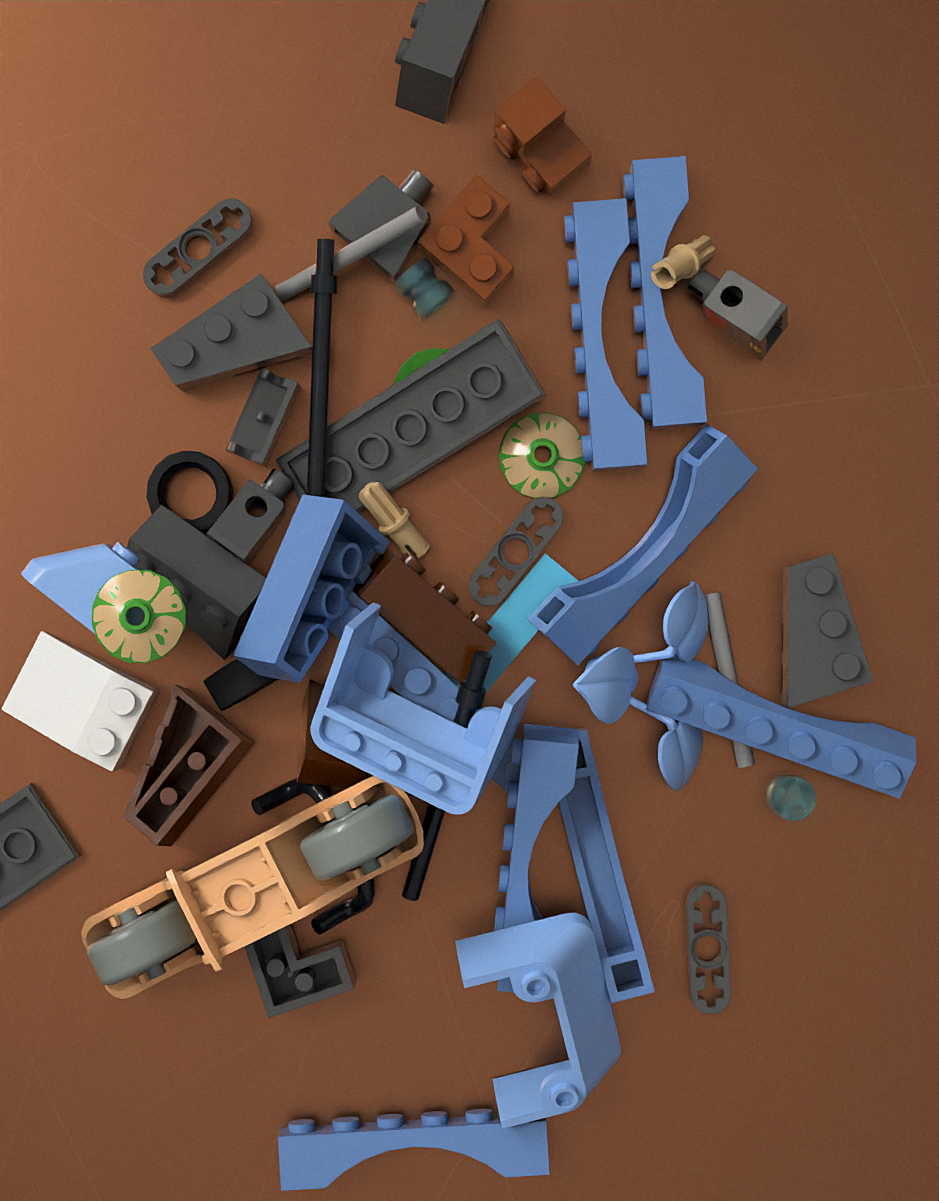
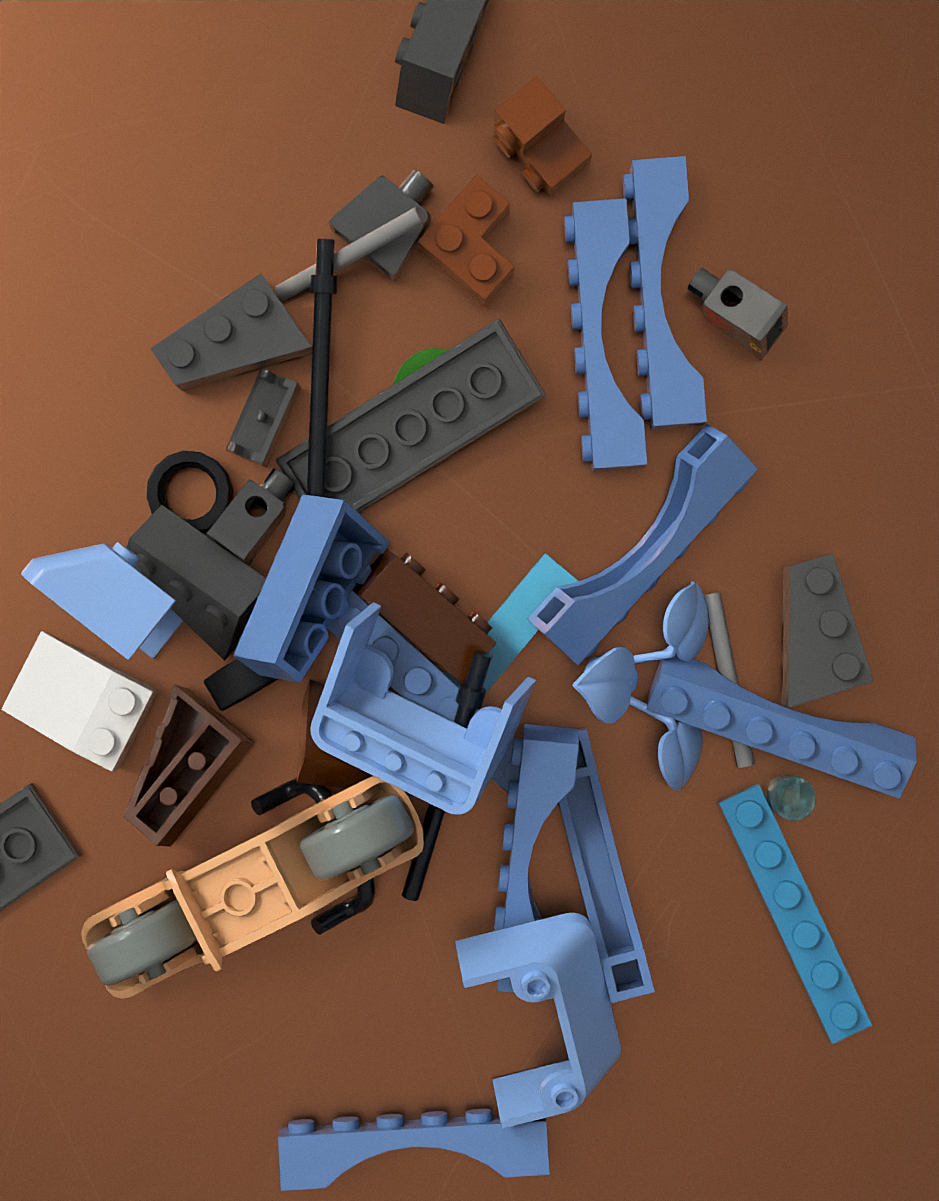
tan dish [92,570,186,663] -> none
dark grey beam [143,199,253,297] -> none
dark grey brick [244,924,357,1018] -> none
tan axle [359,482,430,559] -> none
clear light blue wheel [393,257,455,320] -> none
dark grey beam [469,497,563,606] -> none
tan dish [499,412,585,499] -> none
tan axle [651,235,716,289] -> none
dark grey beam [685,883,731,1014] -> none
none -> dark azure plate [718,784,873,1044]

